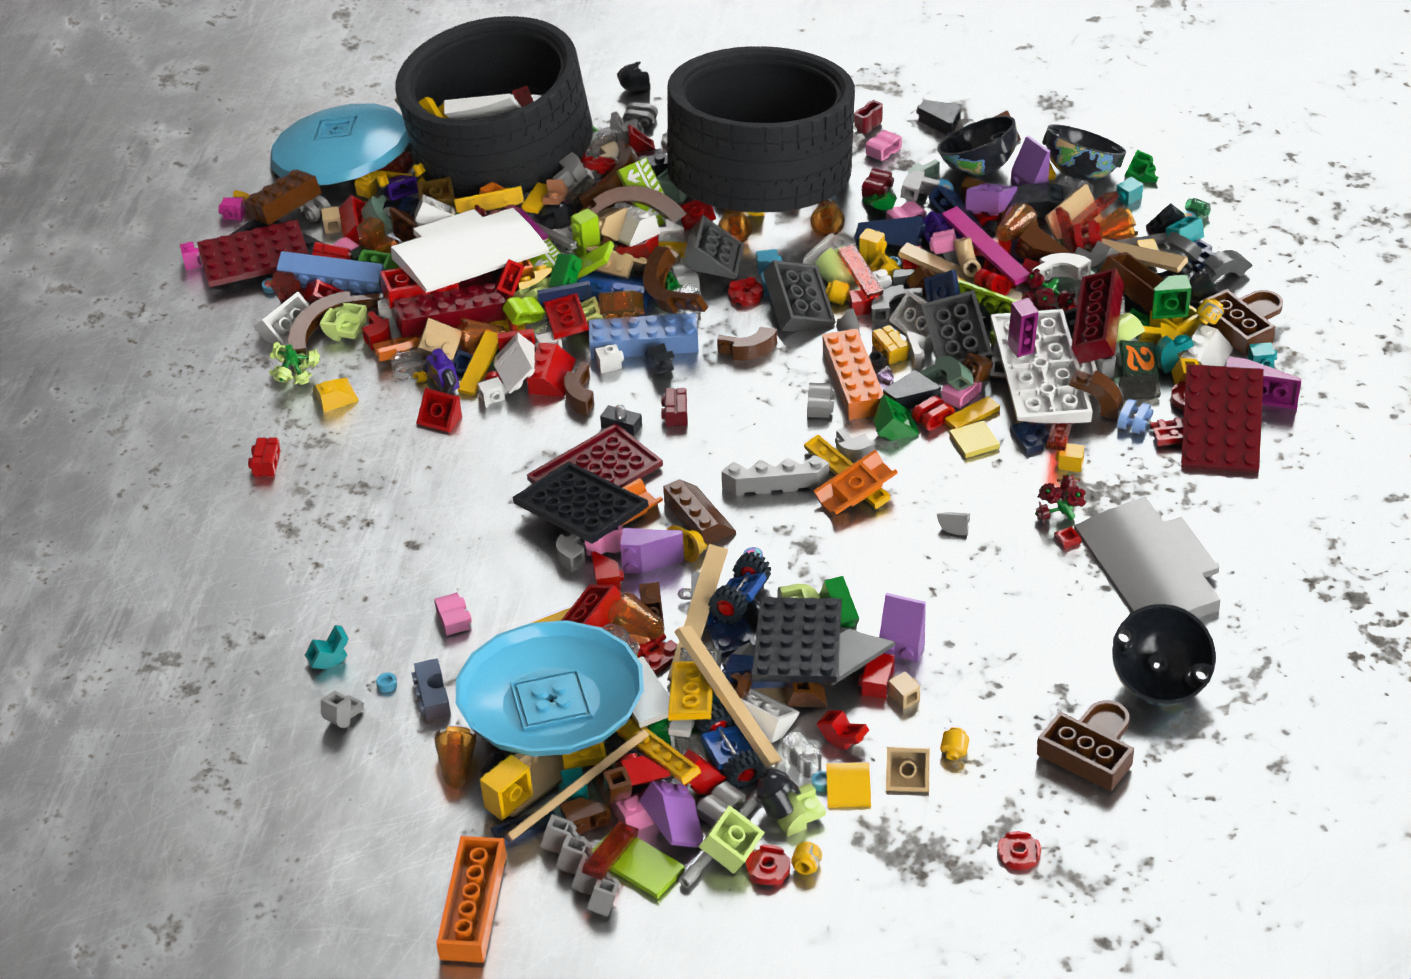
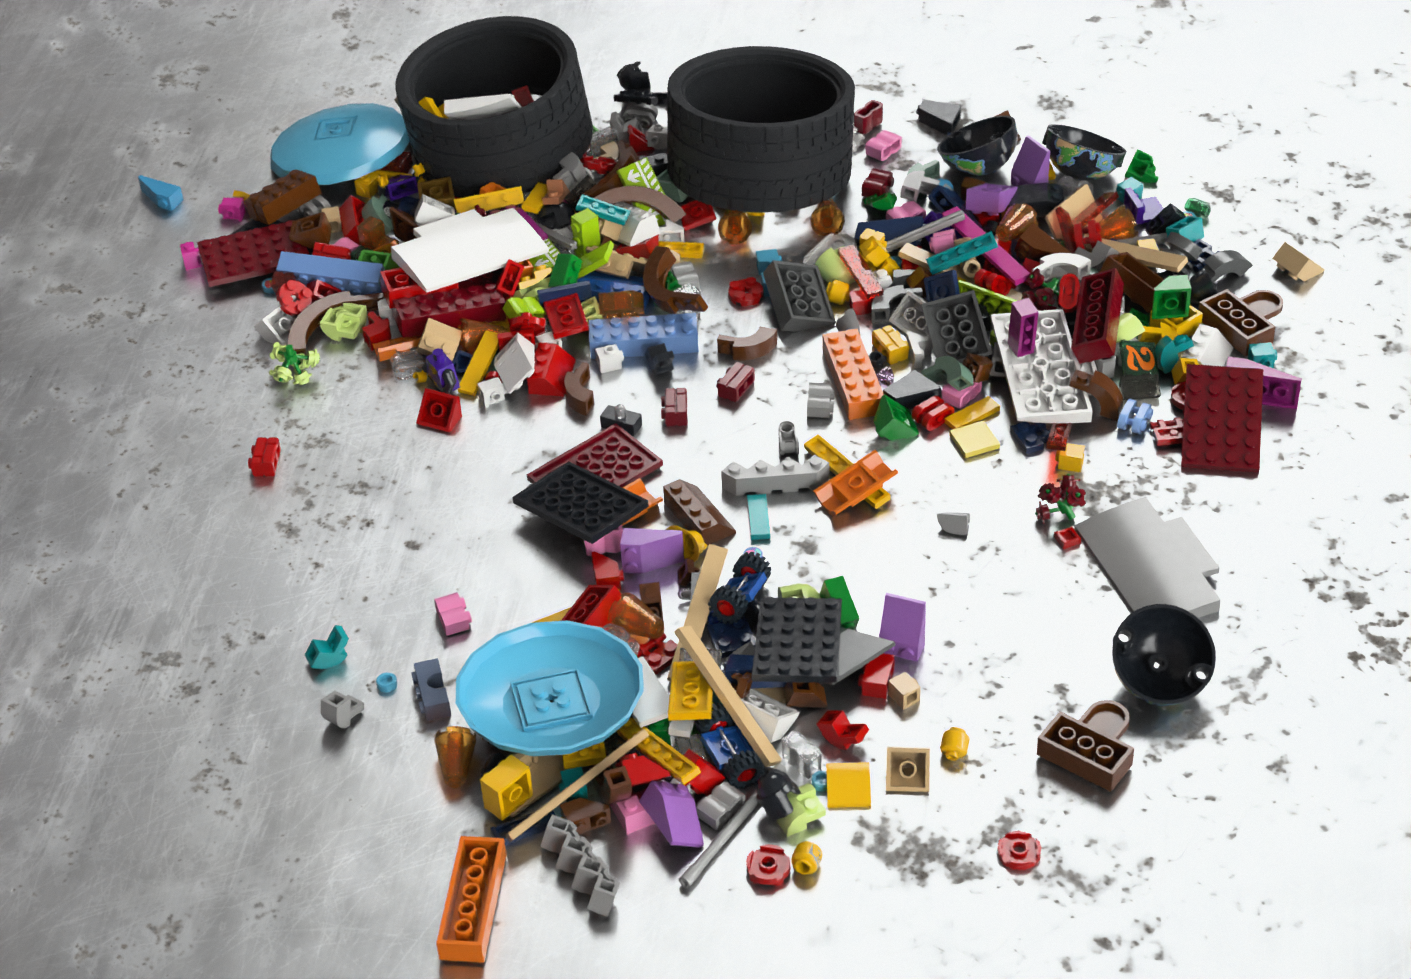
yellow slope [312,378,359,412] -> none
light grey brick [556,533,585,572] -> none
clear red tile [582,822,639,880] -> none
lime tile [592,825,685,899] -> none
dark grey slope [682,215,744,279] -> none
yellowish green brick [699,805,764,874] -> none
light grey brick [835,427,874,464] -> none
yellow head [1196,298,1224,325] -> none
none -> dark azure slope [138,175,183,211]
none -> plate [276,280,312,316]
none -> reddish brown slope [289,212,332,249]
none -> red plate [509,312,546,337]
none -> teal tile [576,194,631,226]
none -> black wing [614,89,667,105]
none -> white brick [646,124,667,149]
none -> reddish brown tile [677,558,700,587]
none -> dark red brick [716,362,755,402]
none -> tile [747,494,771,540]
none -> light grey piece [778,421,799,456]
none -> yellow brick [859,235,890,267]
none -> light grey axle [886,210,965,252]
none -> teal tile [926,231,998,275]
none -> red brick [1059,273,1081,314]
none -> bracket [1124,187,1163,225]
none -> tan slope [1272,242,1325,281]

